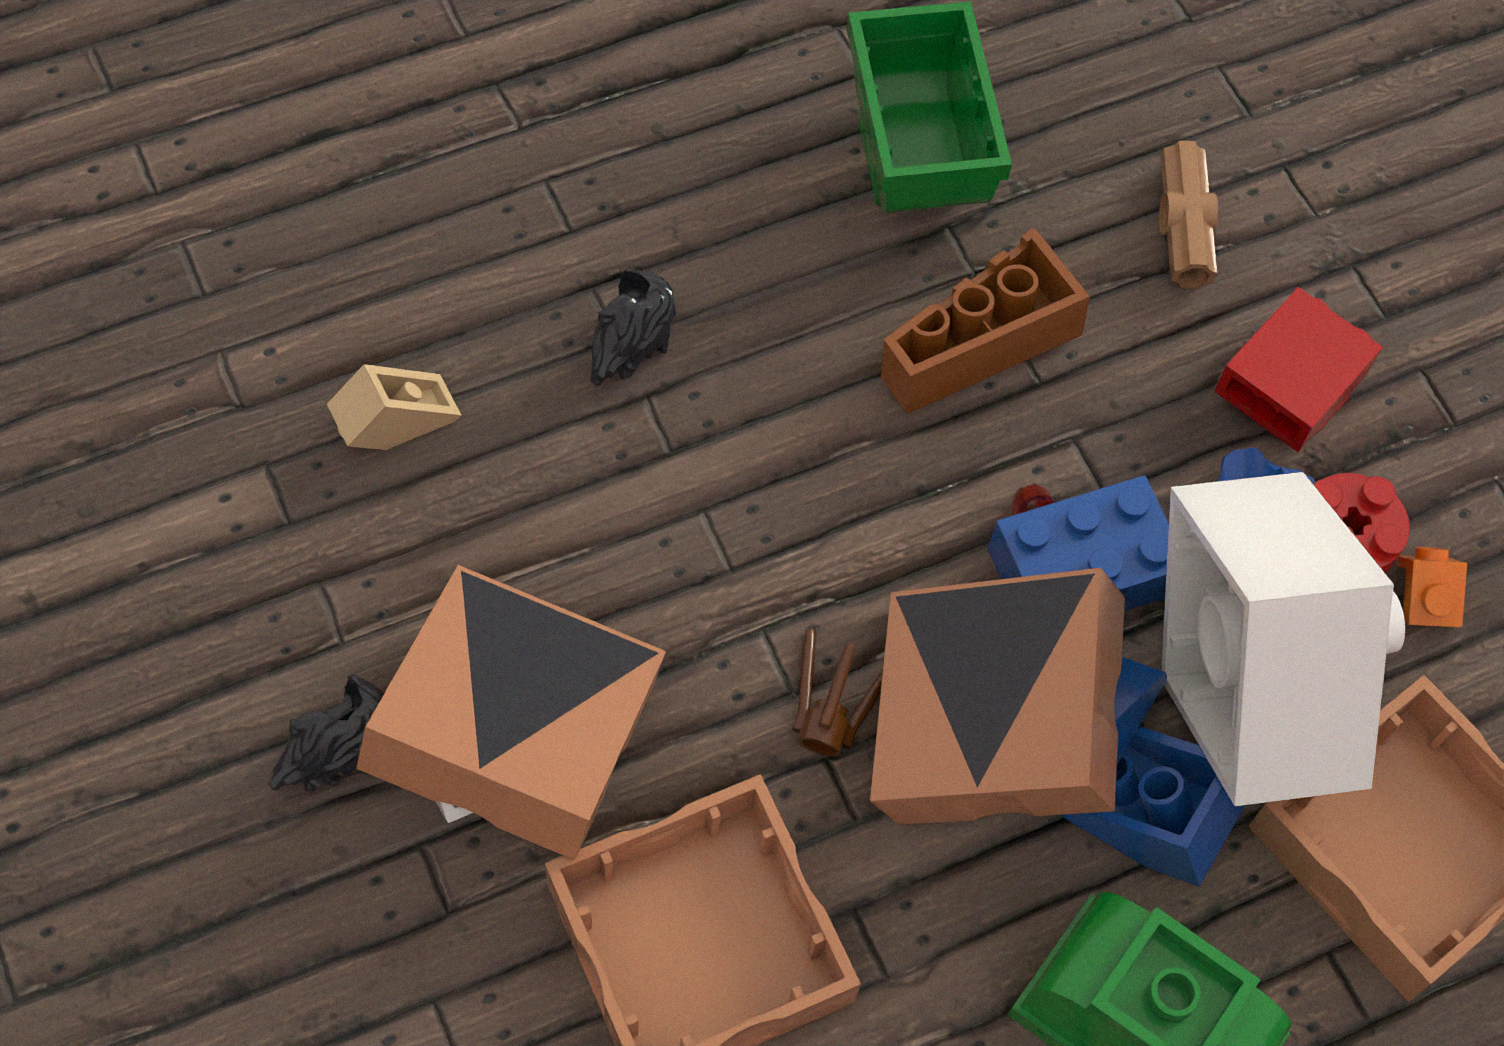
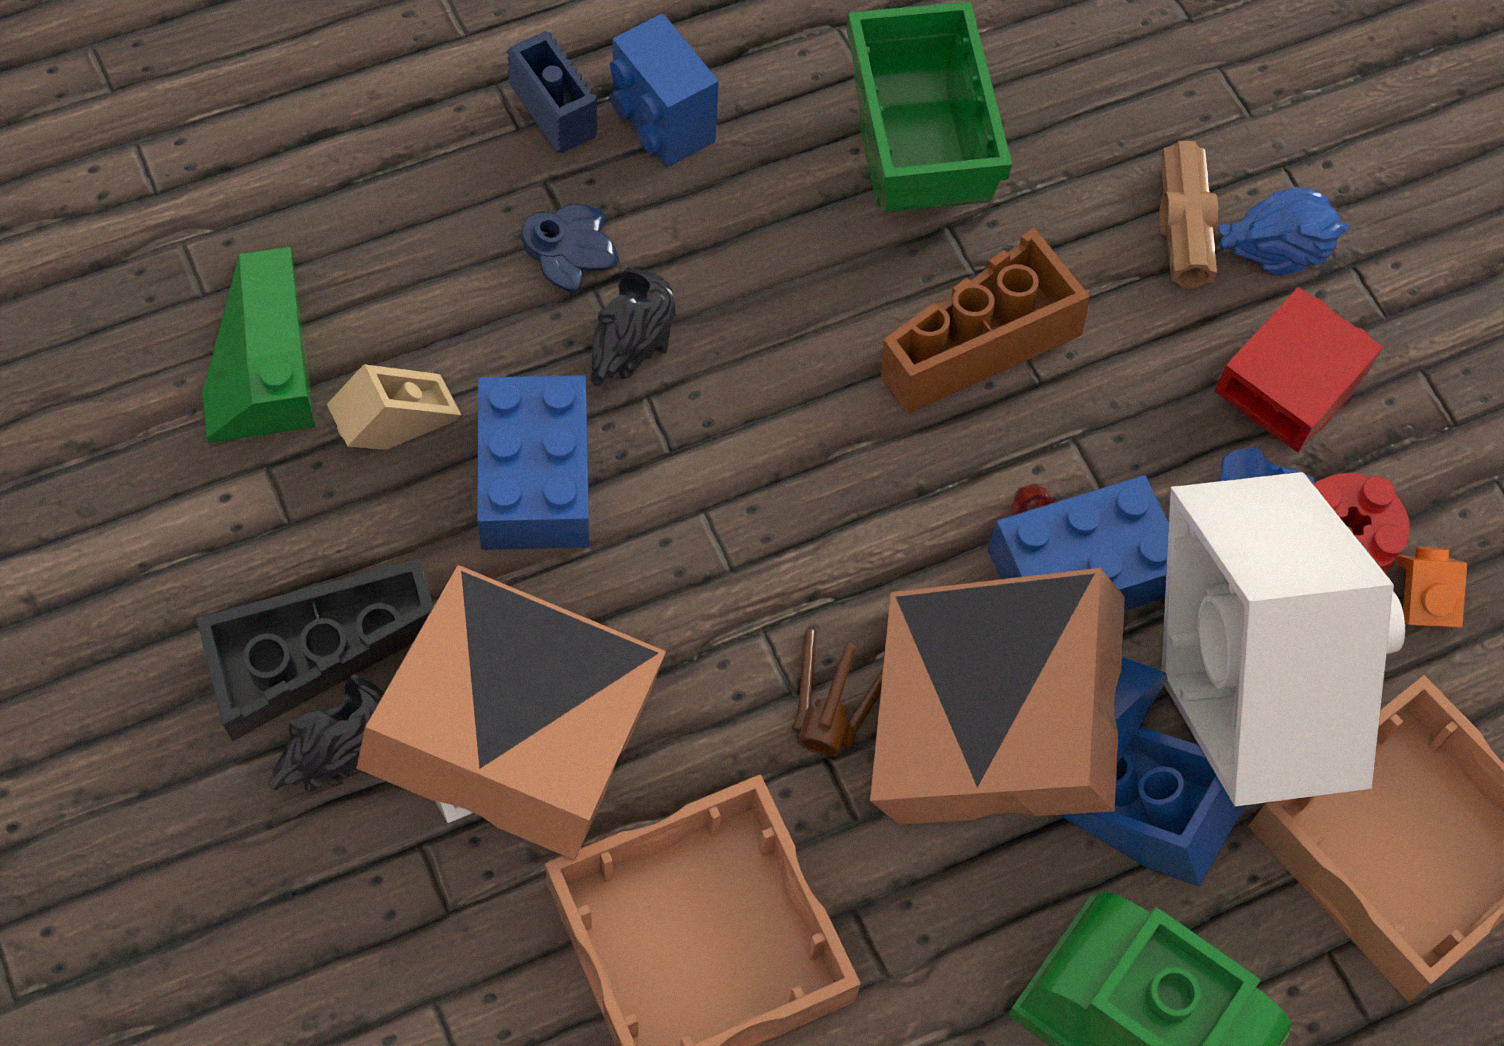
none -> black wedge [196,558,434,742]
none -> green wedge [202,247,315,443]
none -> blue brick [477,375,589,550]
none -> dark blue brick [506,31,598,153]
none -> dark blue plate [521,204,619,292]
none -> blue brick [610,13,719,168]
none -> blue hair [1217,187,1349,276]

